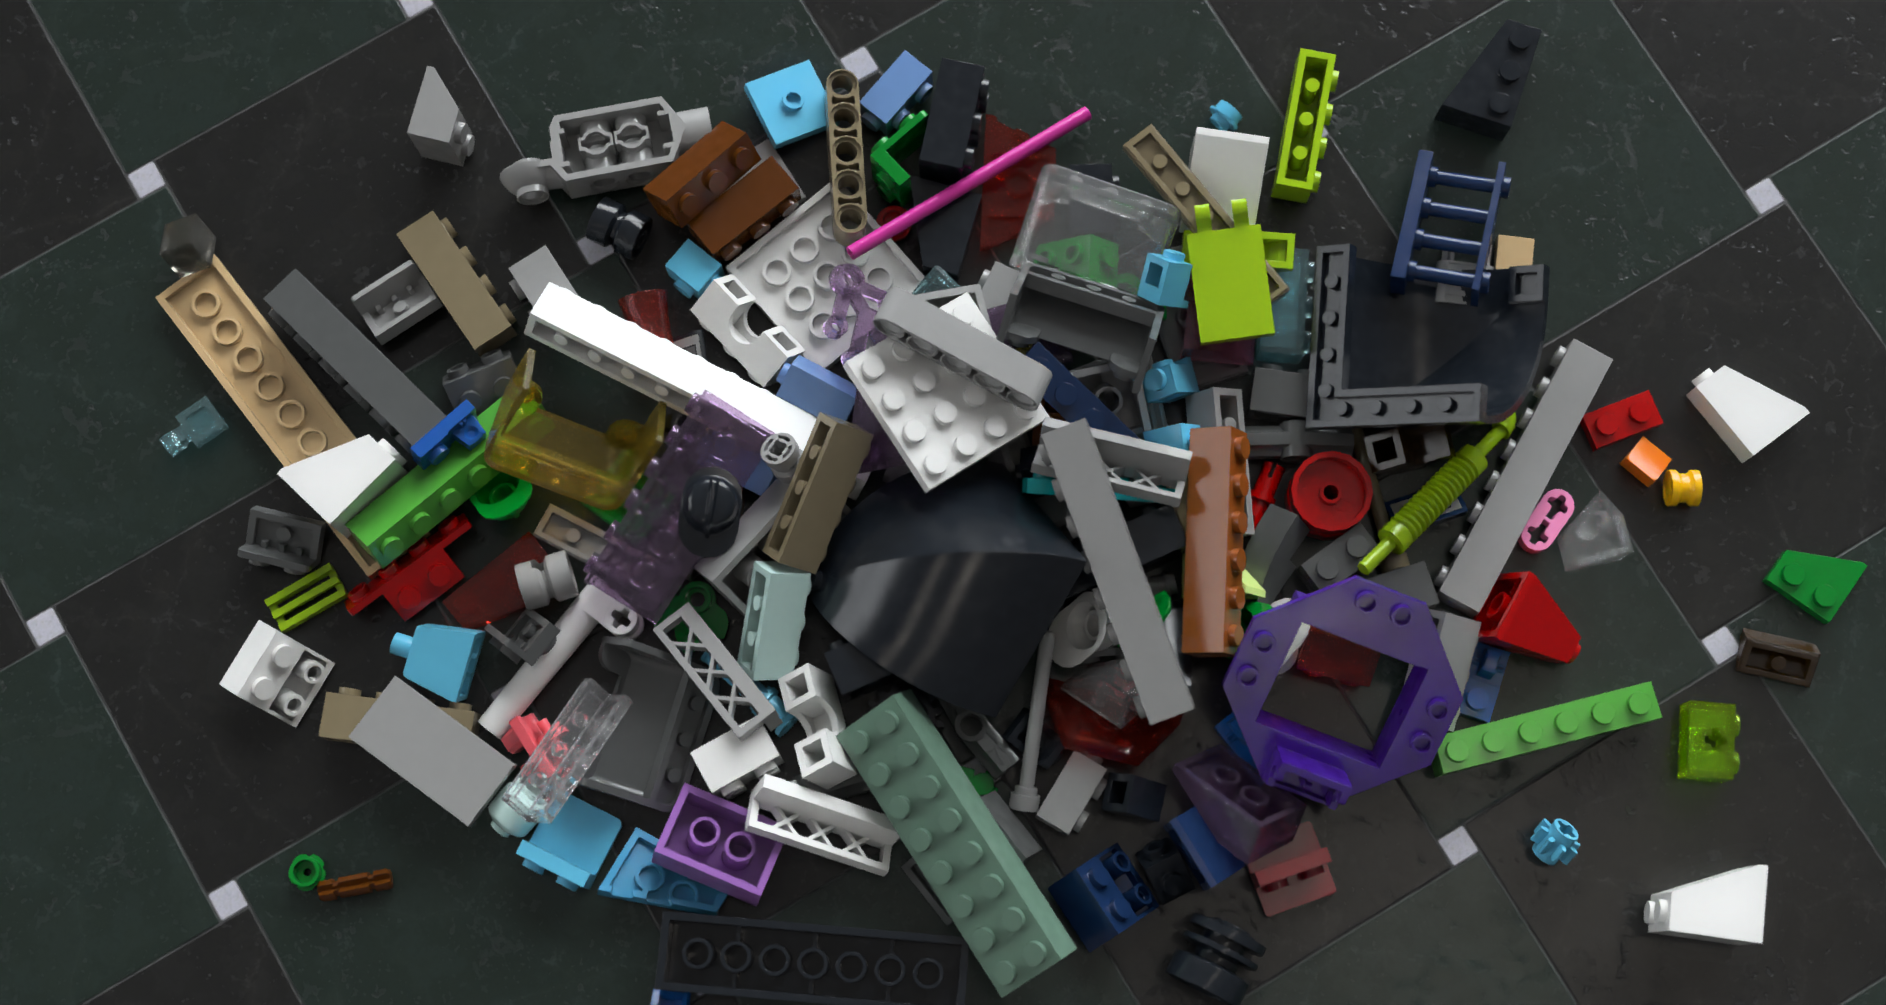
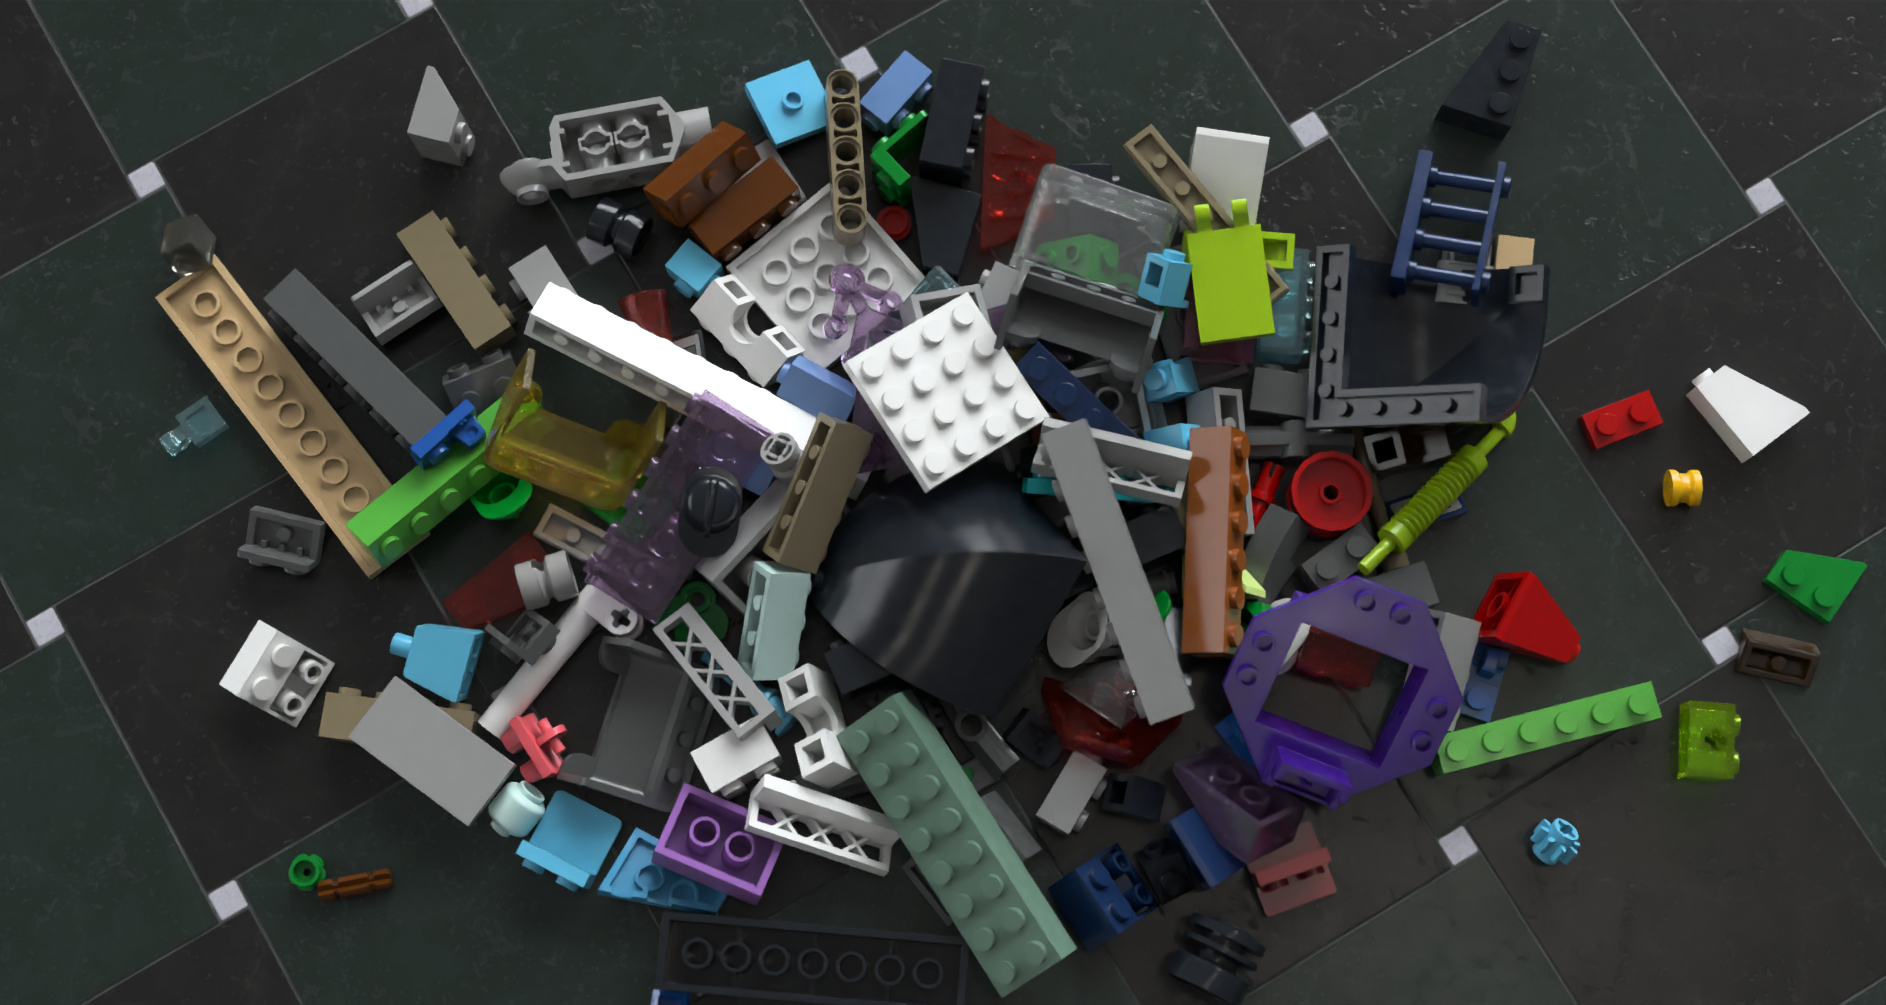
lime tile [264,563,348,633] -> none
white slope [277,434,408,538] -> none
red bracket [344,513,472,622] -> none
clear fence [501,678,633,824] -> none
dark pink piece [846,107,1092,260] -> none
light grey beam [873,287,1053,411] -> none
green piece [972,771,998,797] -> none
light grey piece [1009,630,1055,812] -> none
medium azure plate [1209,100,1242,131] -> none
lime brick [1271,48,1339,204] -> none
light grey brick [1433,339,1613,618] -> none
bright pink beam [1518,489,1574,554] -> none
clear slope [1556,490,1633,571] -> none
orange slope [1619,436,1672,487] -> none
white slope [1644,864,1768,945] -> none

